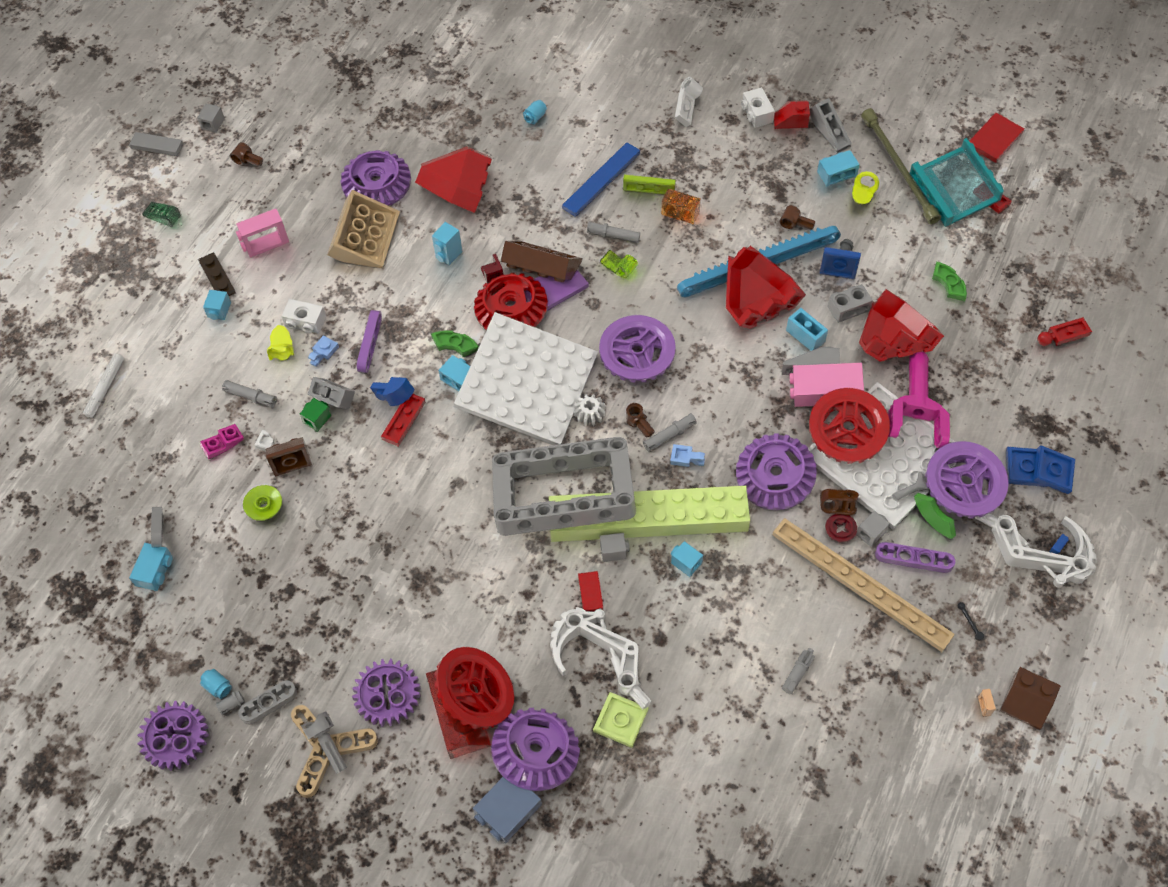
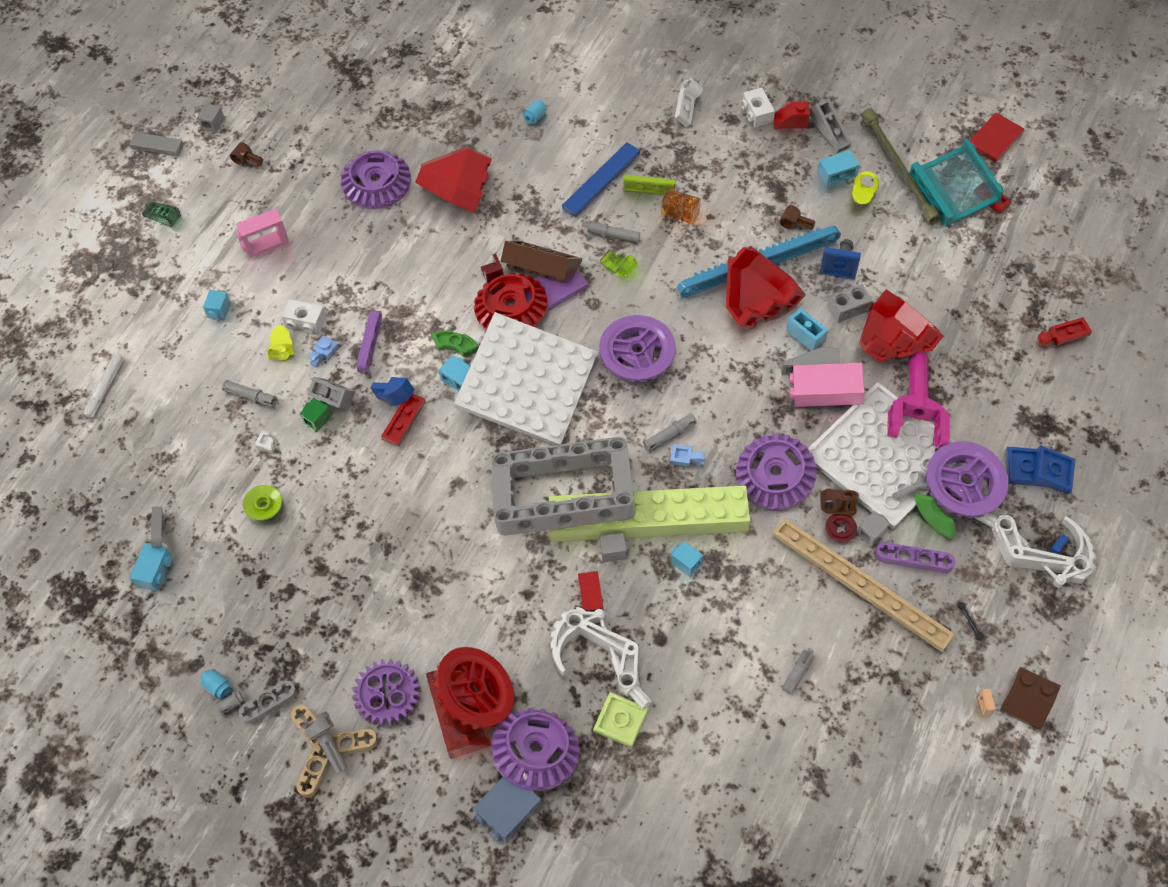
medium lavender gear [137,701,209,771] -> none
dark brown plate [198,252,236,296] -> none
dark pink slope [200,424,244,460] -> none
reddish brown slope [265,437,312,477] -> none
tan slope [327,190,400,268] -> none
medium azure brick [432,222,463,265] -> none
white gear [574,394,606,426] -> none
reddish brown axle [626,403,655,438] -> none
red gear [809,388,890,464] -> none
bright green tile [932,261,967,301] -> none

